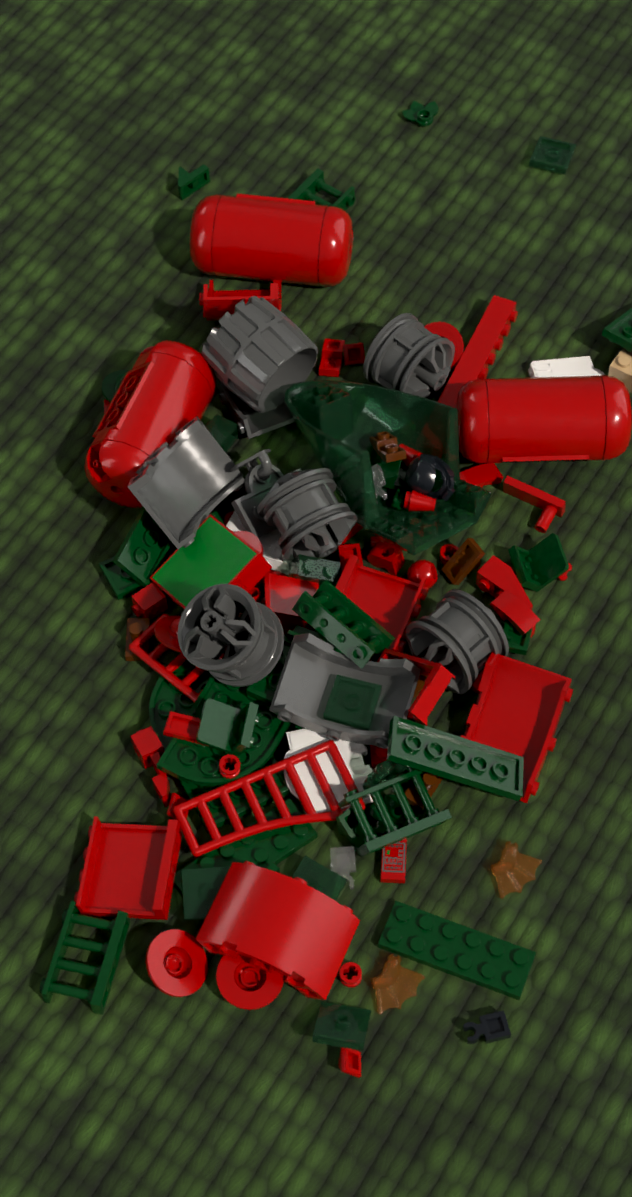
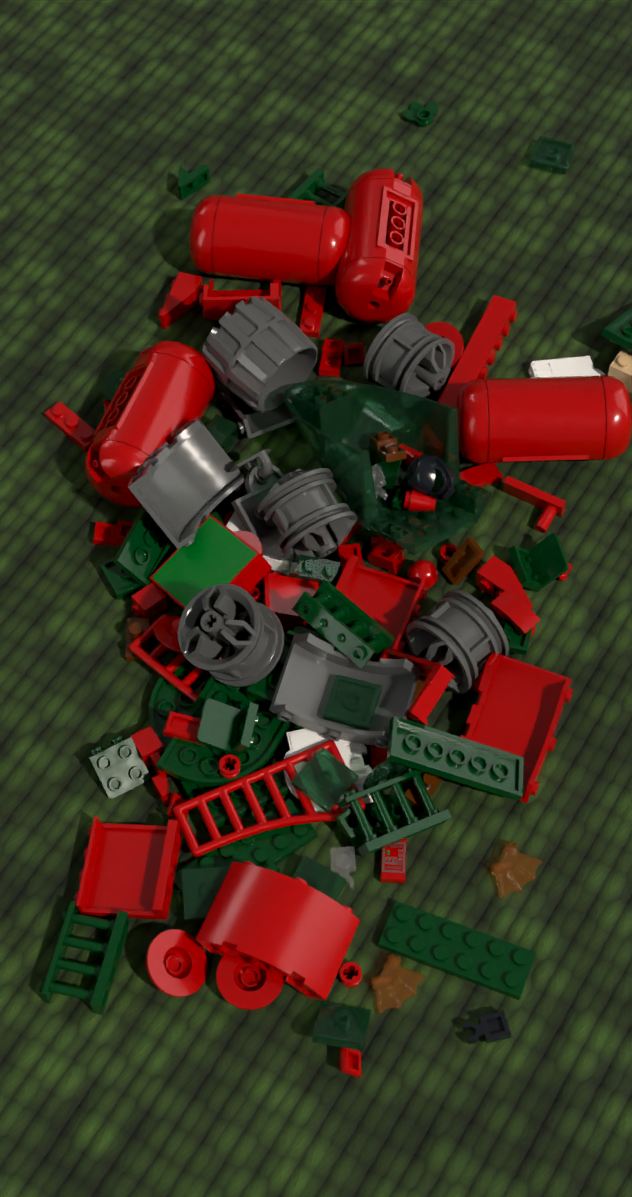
none -> red plate [44,401,95,452]
none -> bracket [86,735,150,799]
none -> red slope [93,520,134,546]
none -> red slope [158,272,203,329]
none -> clear green plate [291,747,359,813]
none -> red plate [300,286,327,338]
none -> red piece [335,168,423,324]

